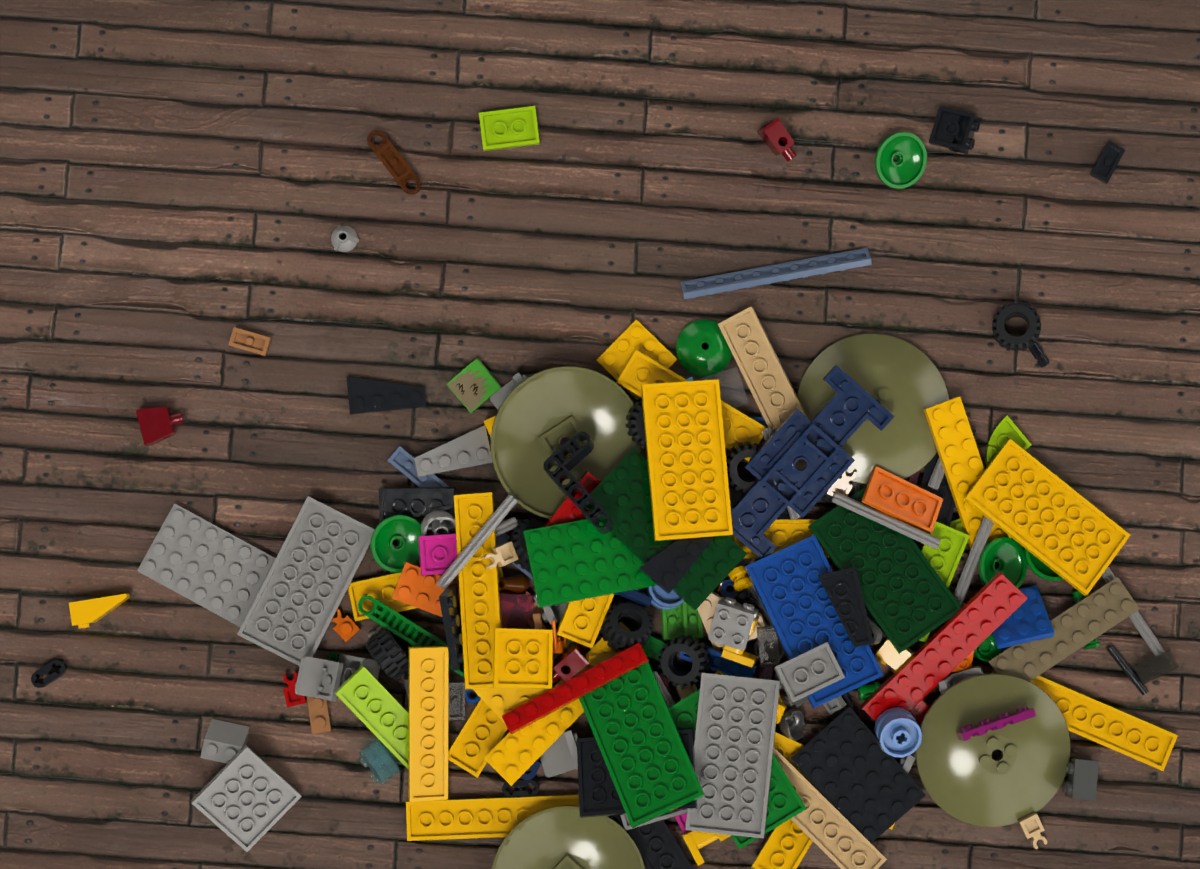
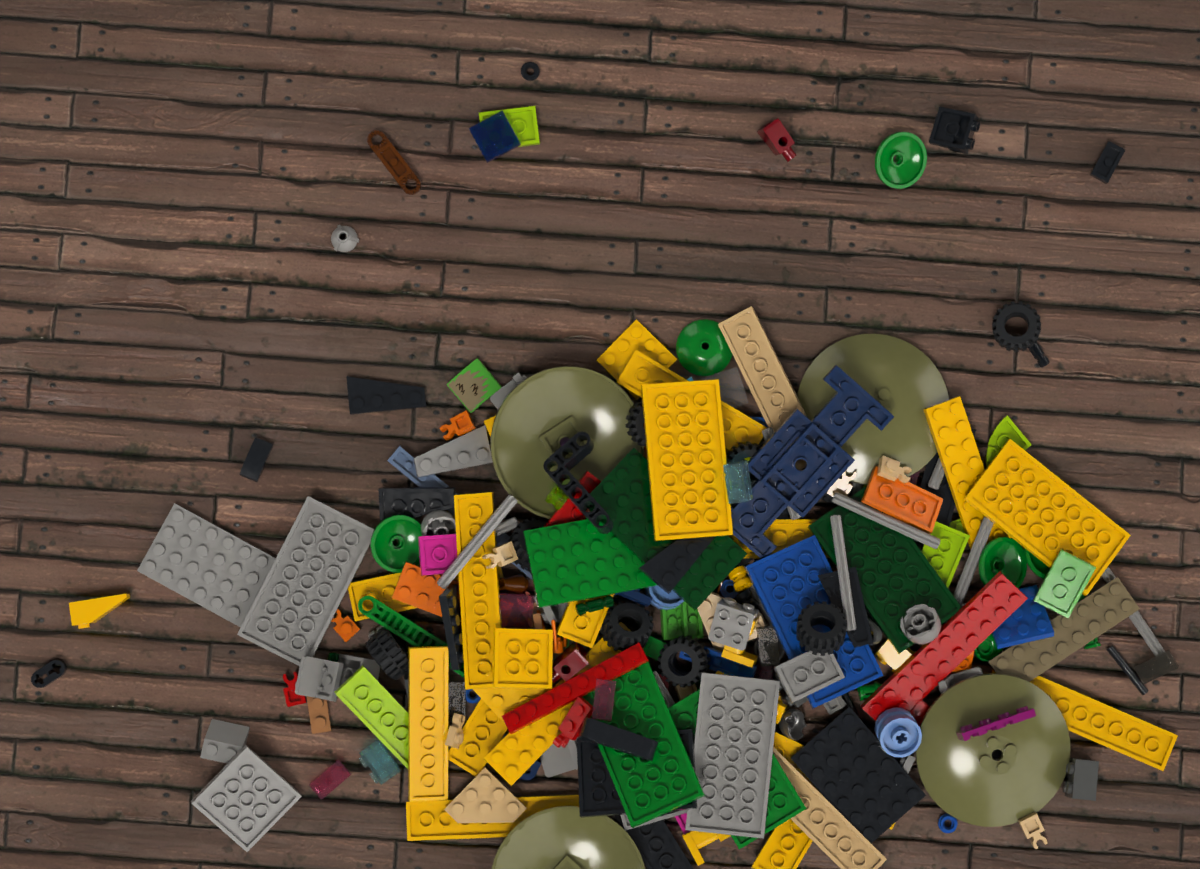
dark red torso [136,407,184,446] -> none
medium nougat plate [228,327,271,357] -> none
black beam [502,779,539,798] -> none
sand blue plate [680,248,872,299] -> none
none -> black slope [240,437,273,482]
none -> clear pink plate [309,760,352,800]
none -> orange plate [439,410,476,441]
none -> tan plate [444,767,527,823]
none -> tan plate [445,713,466,749]
none -> clear blue plate [469,111,521,163]
none -> black plate [521,62,540,81]
none -> clear neon green wheel [545,486,568,510]
none -> red plate [553,697,595,748]
none -> dark green axle [576,596,614,615]
none -> black beam [578,717,658,762]
none -> clear pink plate [591,679,616,721]
none -> clear light blue brick [723,460,753,504]
none -> black tyre [796,601,847,656]
none -> light grey axle [830,515,856,631]
none -> tan plate [877,456,912,483]
none -> light grey cylinder [900,604,941,644]
none -> blue plate [938,814,958,833]
none -> bright green tile [1033,549,1096,618]

